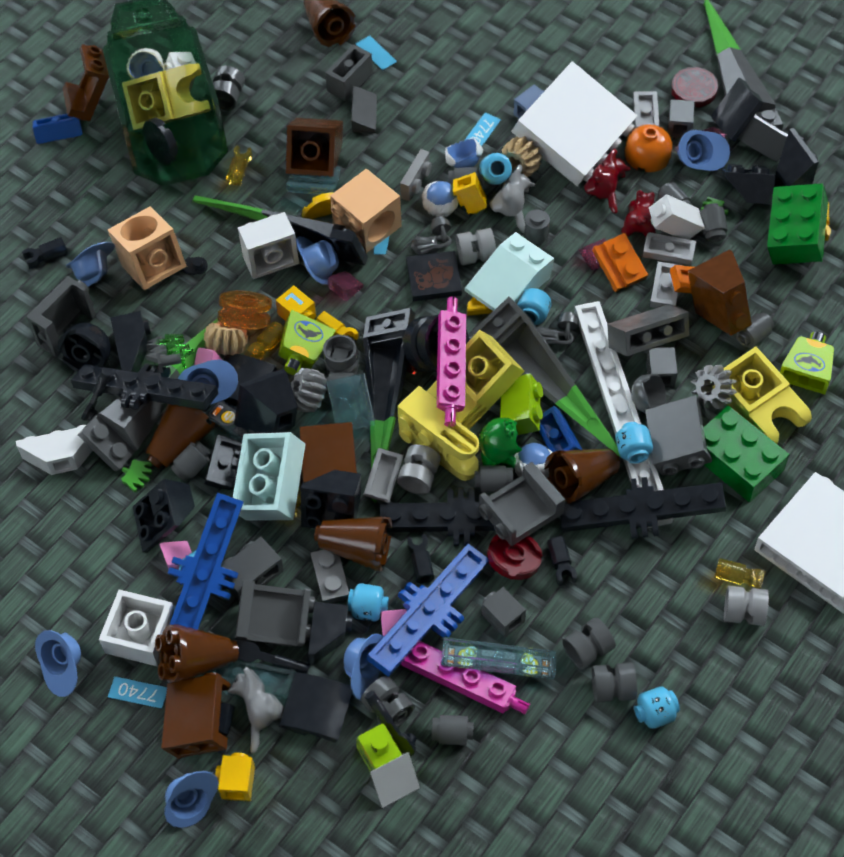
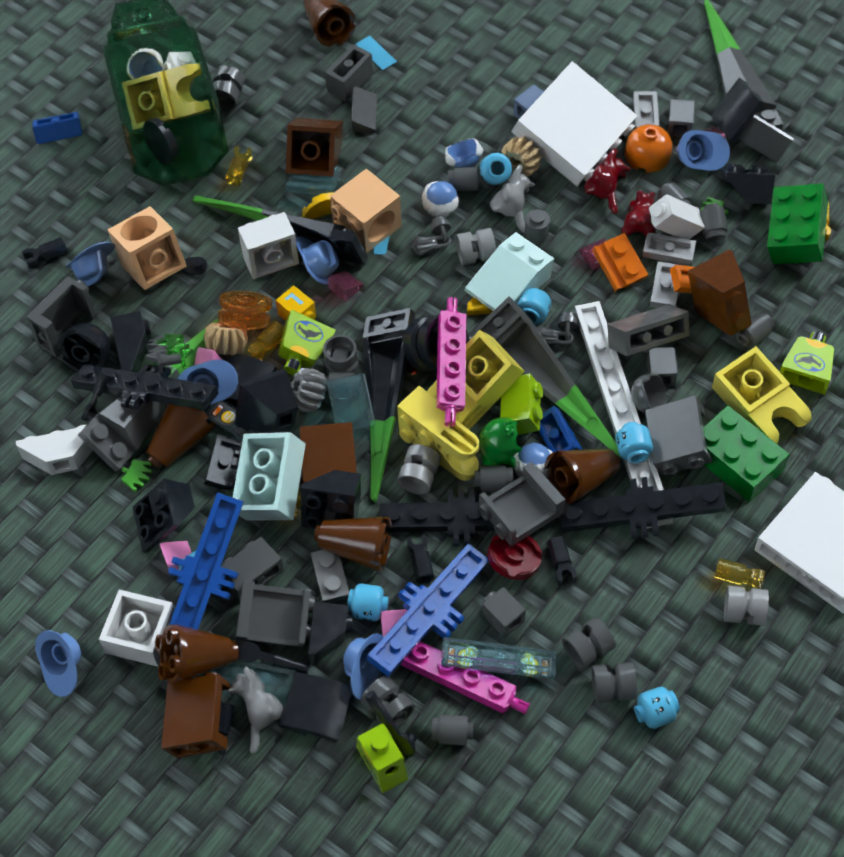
reddish brown panel [63,44,109,121] -> none
medium azure sticker [108,677,167,709] -> none
medium blue piece [164,771,219,828] -> none
dark grey brick [171,442,210,482] -> none
yellow brick [215,753,255,801] -> none
yellow bar [316,311,359,340] -> none
light grey tile [363,448,404,503] -> none
white sticker [370,752,420,808] -> none
light grey plate [400,149,432,201] -> none
tile [406,251,462,302] -> none
yellow brick [453,172,486,214] -> none
medium azure sticker [465,113,501,146] -> none
tile [671,67,718,107] -> none
light grey gear [691,365,737,409] -> none
black slope [774,128,819,187] -> none

